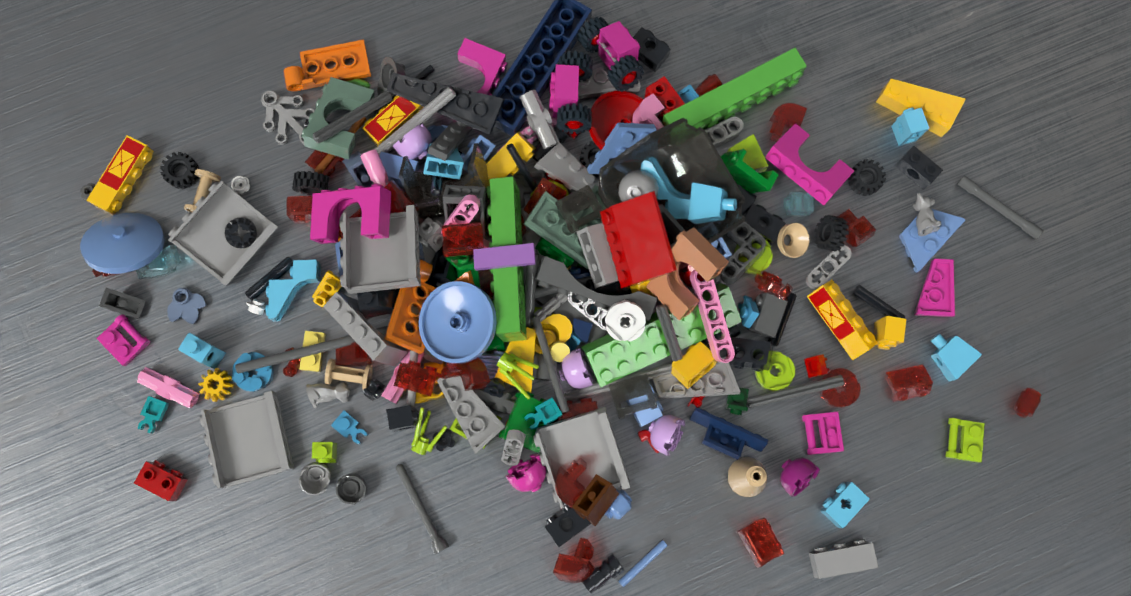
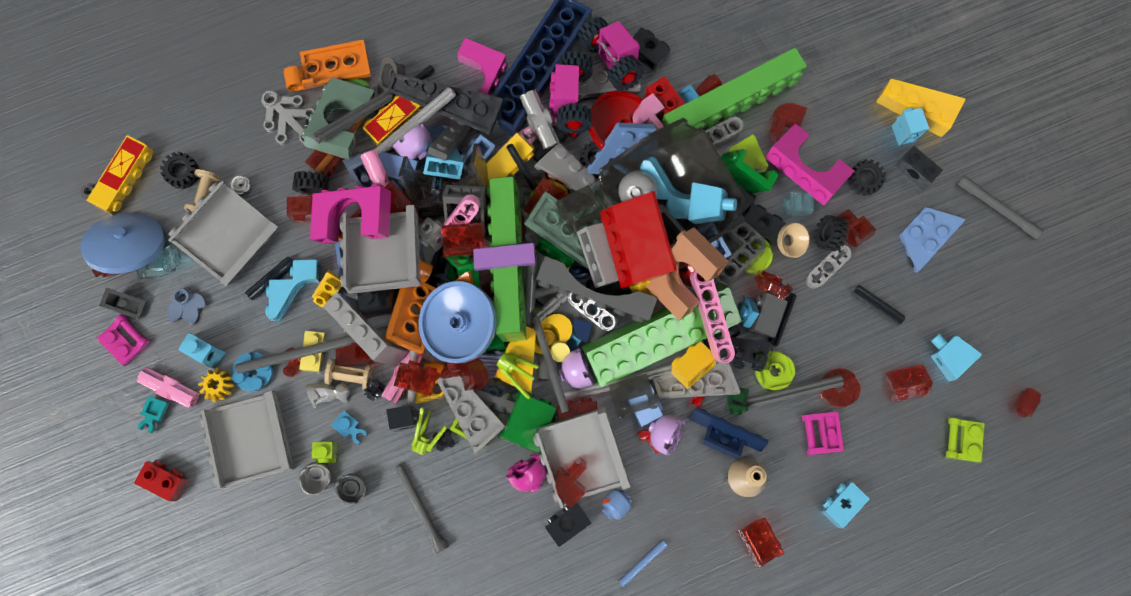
black gear [225,218,257,249] -> none
white plate [246,299,266,315] -> none
light grey beam [501,430,526,466] -> none
teal plate [524,398,563,430] -> none
clear red brick [553,538,595,583] -> none
reddish brown brick [572,474,619,527] -> none
black axle [582,554,625,594] -> none
white plate [605,300,646,341] -> none
dark grey axle [656,305,682,361] -> none
magenta cylinder [780,458,820,497] -> none
red tile [804,354,830,378] -> none
yellow brick [807,279,878,360] -> none
light grey brick [809,539,879,579] -> none
yellow brick [873,316,906,350] -> none
light grey animal [913,193,941,237] -> none
dark pink wing [914,259,955,317] -> none

